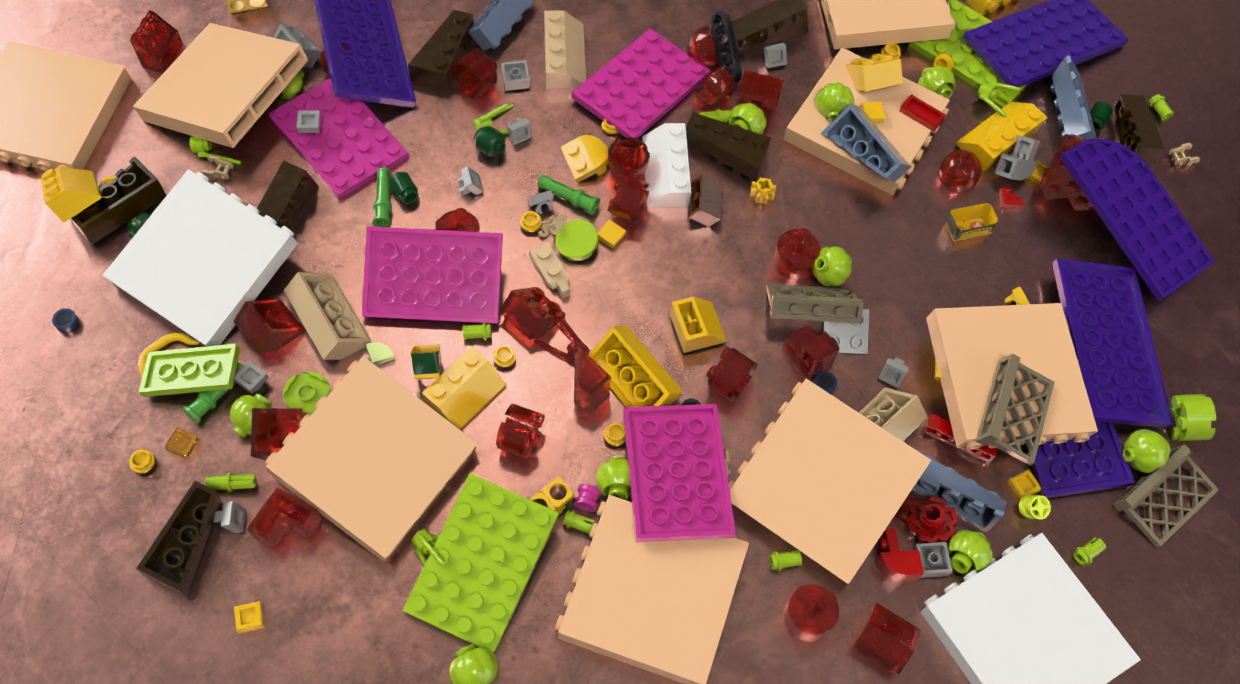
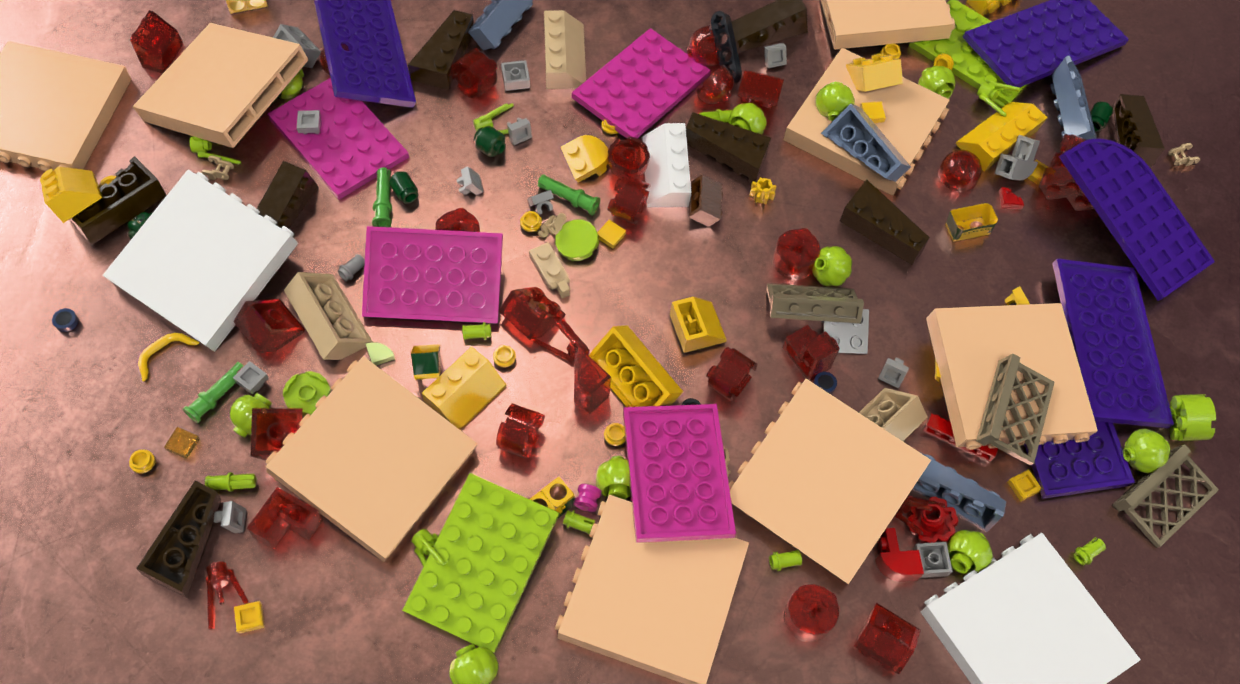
lime plate [139,344,240,397] -> none
red tile [899,94,946,132] -> none
neon yellow wheel [1019,495,1051,520] -> none
lime pin [1149,94,1174,121] -> none
none -> clear red plant [205,561,248,629]
none -> light grey pin [338,254,365,281]
none -> dark brown wedge [840,179,930,265]

